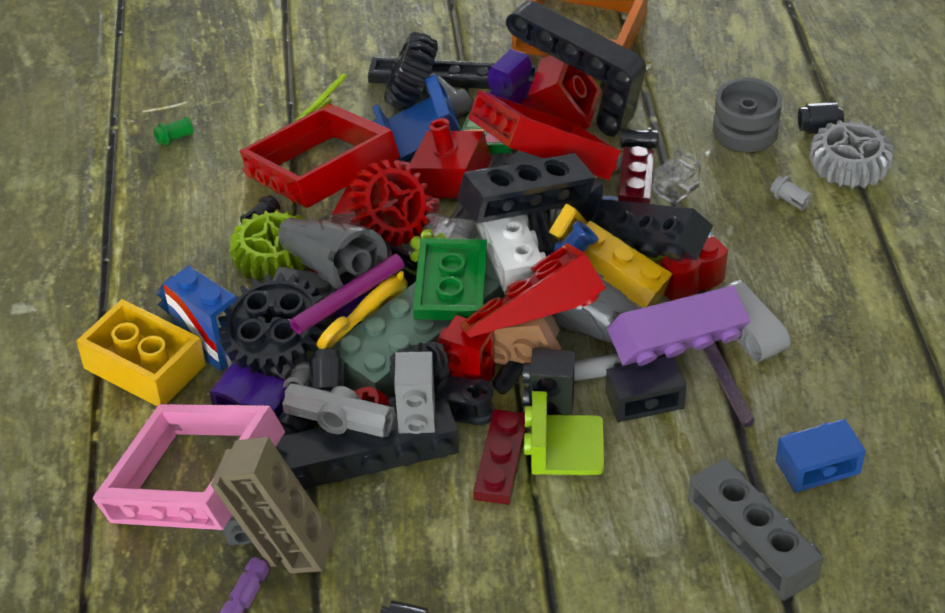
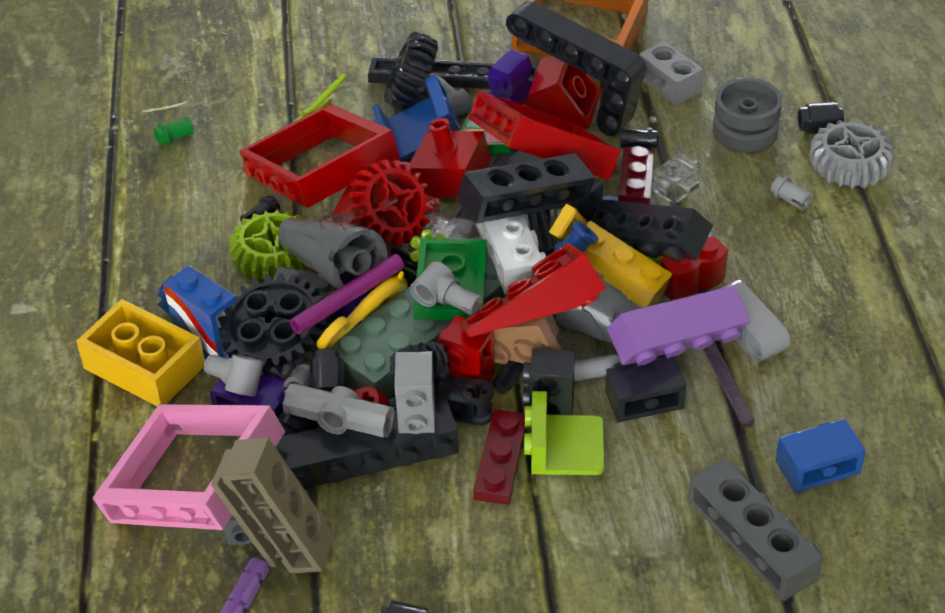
none -> light grey pin [204,355,264,396]
none -> light grey pin [410,262,482,315]
none -> light grey brick [639,41,704,106]

